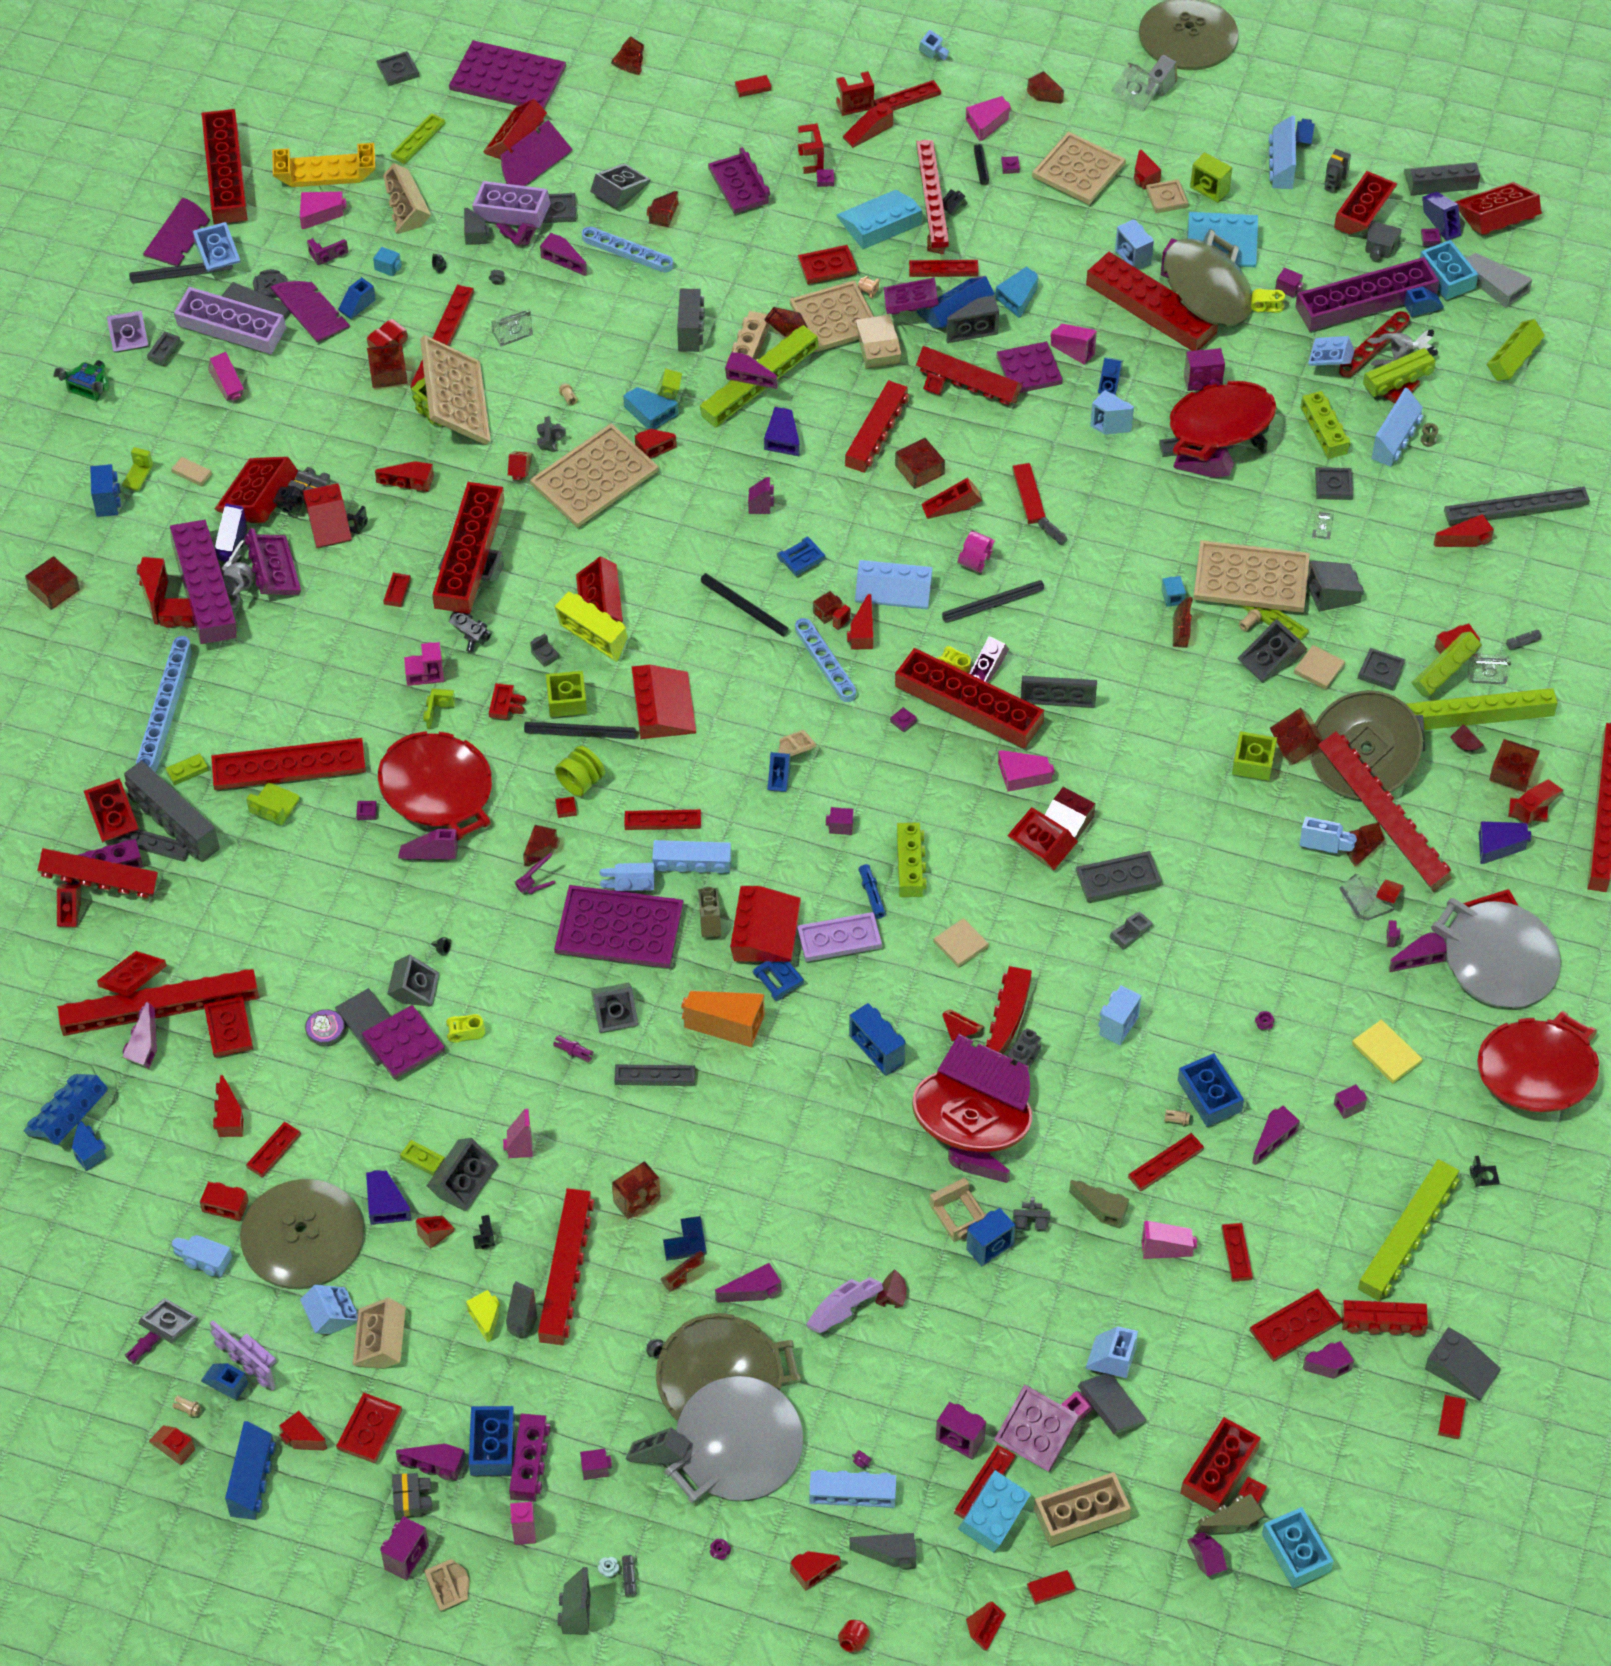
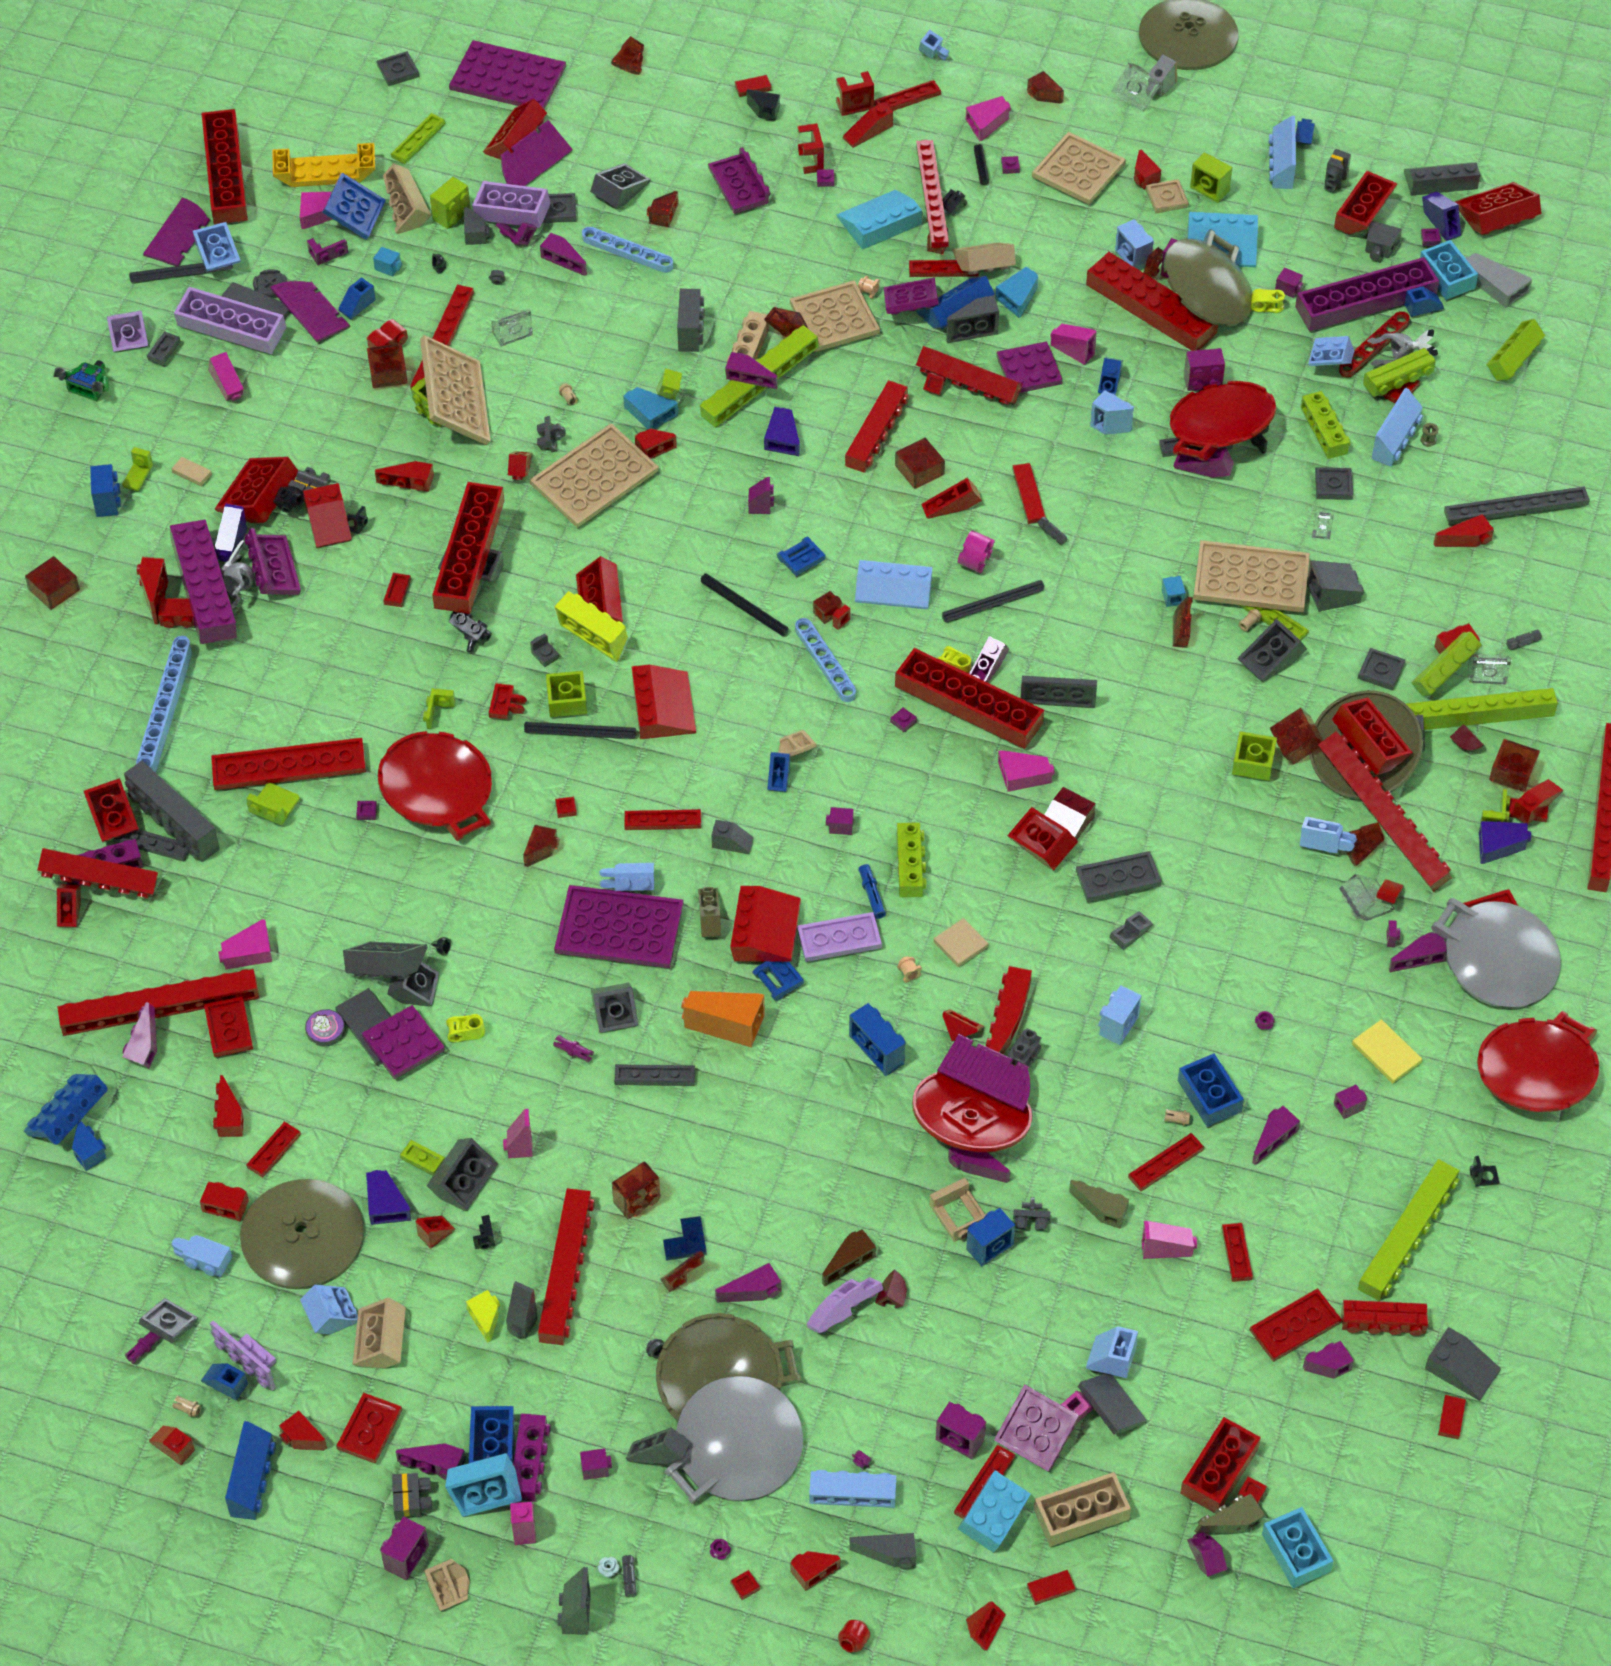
red plate [97,951,167,996] -> none
lime plate [165,753,209,786] -> none
magenta slope [398,829,458,860] -> none
dark pink brick [404,642,444,686] -> none
magenta plant [515,853,556,895] -> none
lime wheel [554,746,605,797] -> none
light blue brick [652,840,731,873] -> none
red plate [798,245,857,284] -> none
red slope [847,594,873,650] -> none
tan slope [855,314,901,369] -> none
tan tile [1294,645,1345,690] -> none
none -> dark pink slope [218,919,272,970]
none -> blue plate [322,173,386,239]
none -> dark grey slope [343,941,428,979]
none -> lime brick [430,177,471,229]
none -> medium azure slope [445,1453,522,1517]
none -> dark grey slope [711,820,754,854]
none -> red tile [730,1570,760,1601]
none -> black slope [747,89,780,121]
none -> reddish brown slope [822,1229,876,1287]
none -> light nougat brick [897,956,922,983]
none -> tan slope [952,242,1016,274]
none -> clear red plate [1143,247,1164,278]
none -> red slope [1332,697,1413,775]
none -> lime bracket [1480,788,1510,824]

